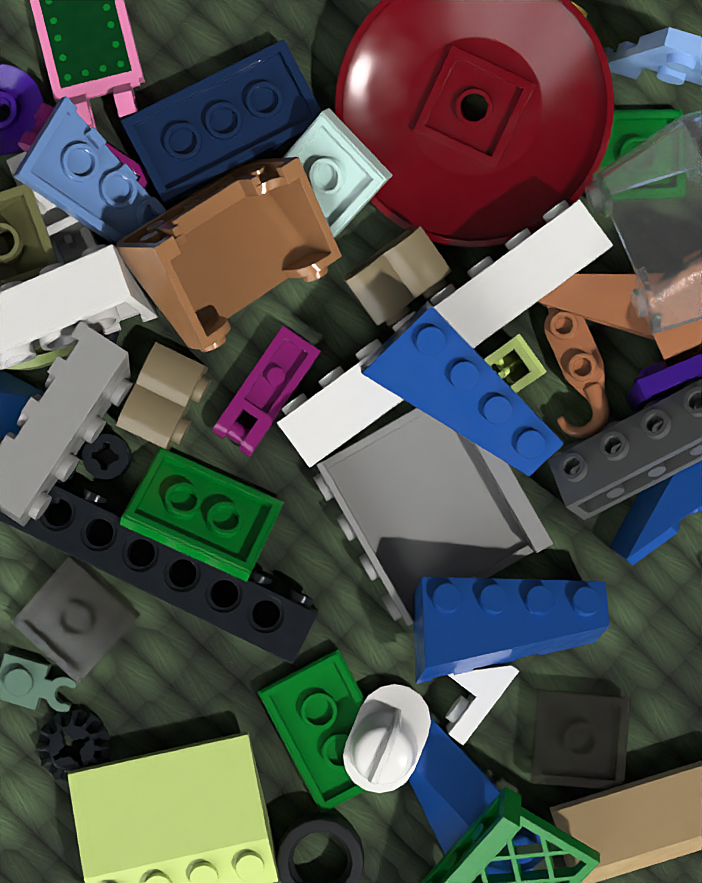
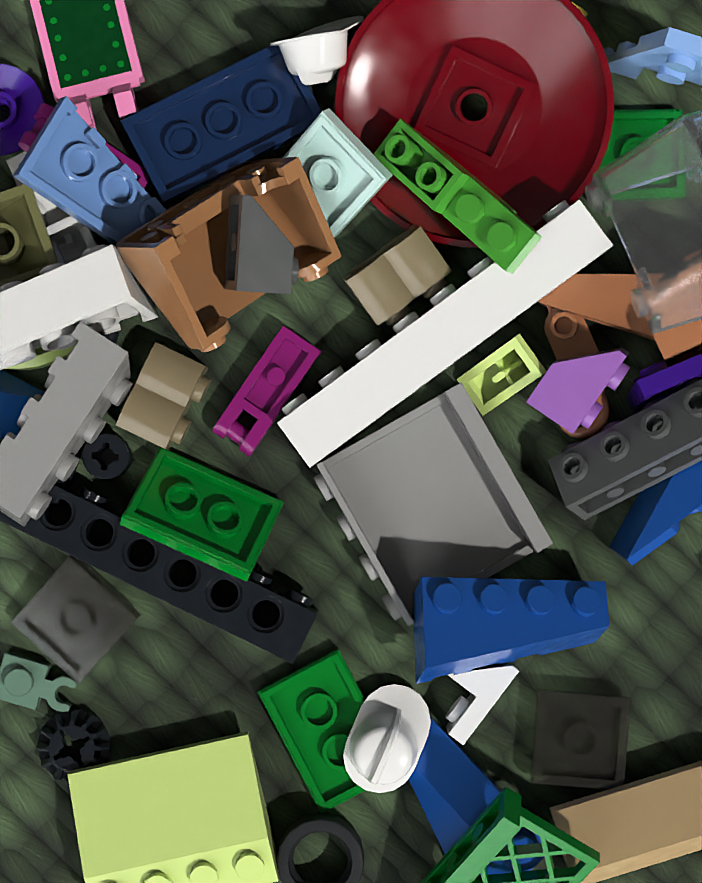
blue wedge [360,301,564,476] -> none
none -> dark grey slope [224,195,299,294]
none -> white piece [270,16,364,86]
none -> bright green slope [373,119,542,274]
none -> medium lavender slope [526,348,631,434]

